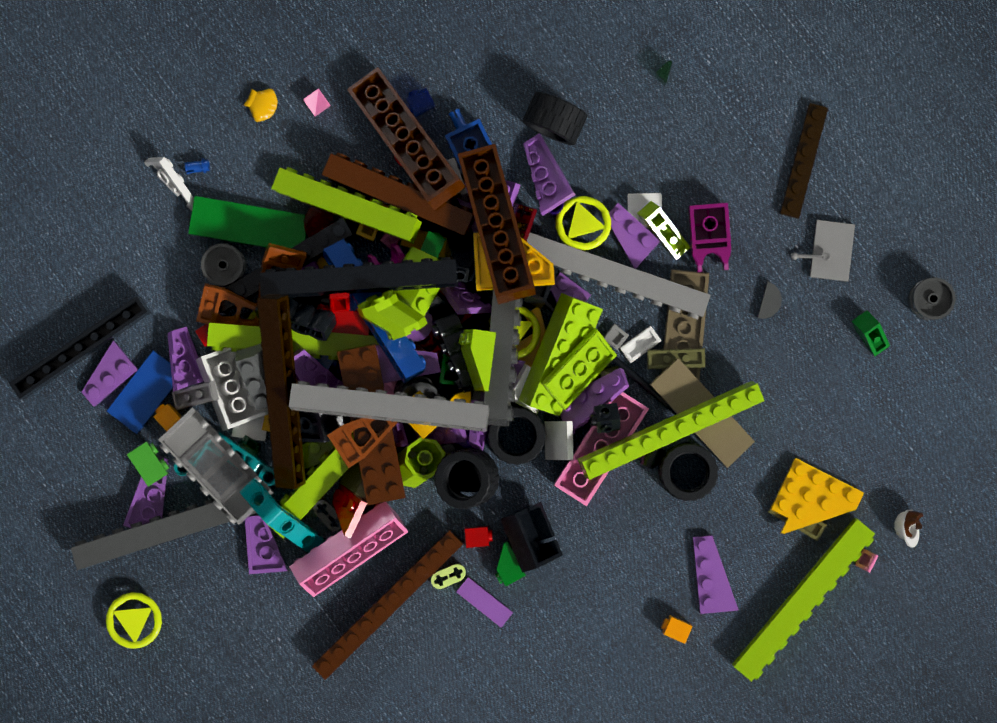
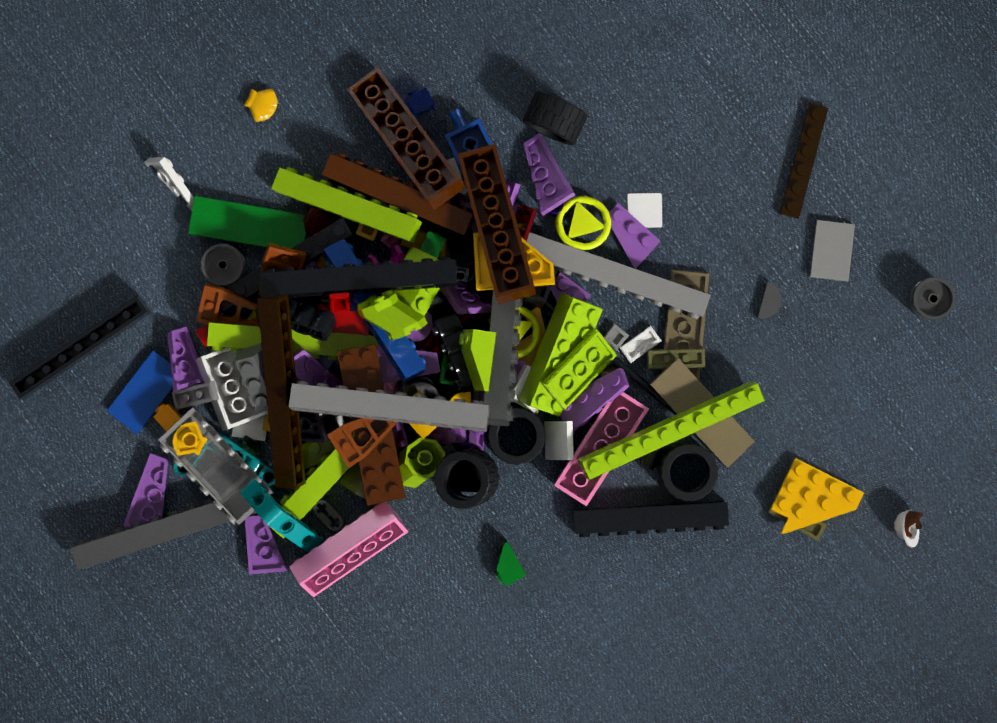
medium lavender wing [82,340,138,407] -> none
neon yellow piece [106,592,162,649] -> none
bright green brick [127,441,169,487] -> none
blue pin [185,158,210,174] -> none
bright pink slope [303,88,331,117] -> none
reddish brown brick [312,529,463,680] -> none
red wing [332,484,367,538] -> none
yellowish green beam [431,563,466,589] -> none
medium lavender tile [456,577,513,628] -> none
red brick [465,526,493,548] -> none
black piece [500,502,563,573] -> none
black brick [590,403,621,433] -> none
lime slope [637,201,691,260] -> none
clear green slope [655,60,672,86] -> none
light orange brick [661,615,693,644] -> none
magenta brick [688,203,731,273] -> none
medium lavender wing [693,535,738,614] -> none
lime brick [732,518,875,682] -> none
light grey hinge [791,252,831,261] -> none
green slope [852,310,890,356] -> none
slope [855,548,878,573] -> none
none -> yellow animal [172,422,208,456]
none -> black brick [573,501,729,537]

